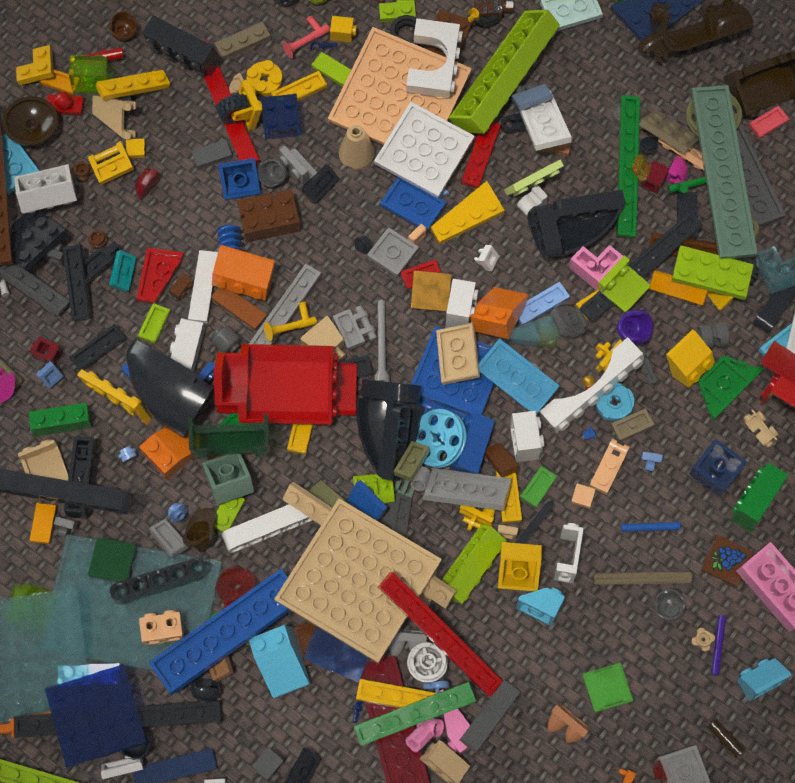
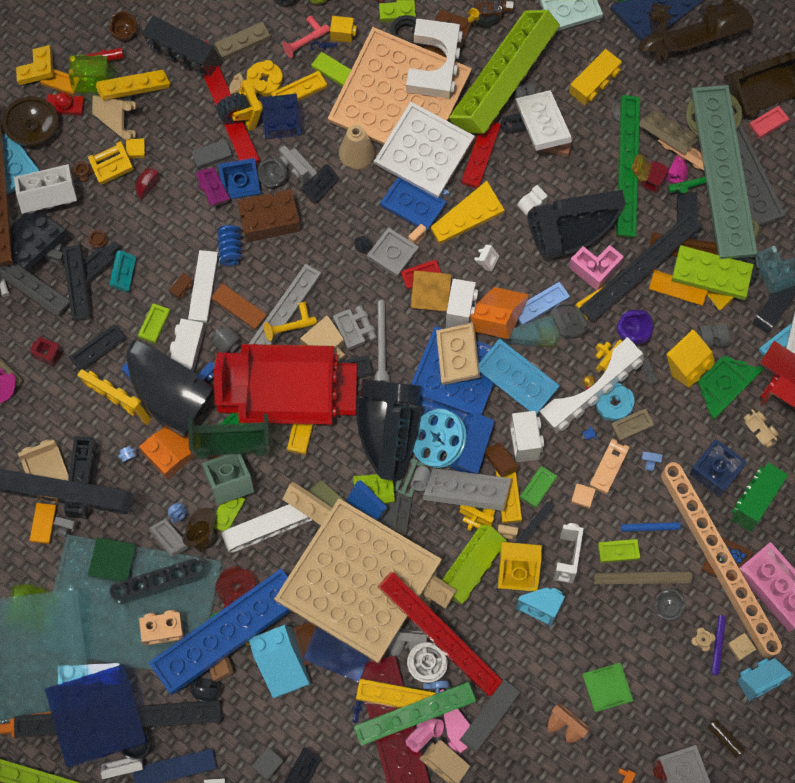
green brick [28,403,92,437] -> none
medium blue tile [36,361,64,389] -> none
red wing [136,248,185,304] -> none
orange slope [211,245,275,301] -> none
olive plate [394,441,430,482] -> none
yellowish green plate [504,159,564,196] -> none
sand blue tile [512,84,553,111] -> none
lime bracket [597,255,650,313] -> none
black plate [639,137,658,155] -> none
none -> magenta tile [196,167,230,206]
none -> yellow brick [569,49,622,106]
none -> lime plate [598,539,640,563]
none -> light nougat beam [661,462,782,658]
none -> tan plate [727,633,756,661]

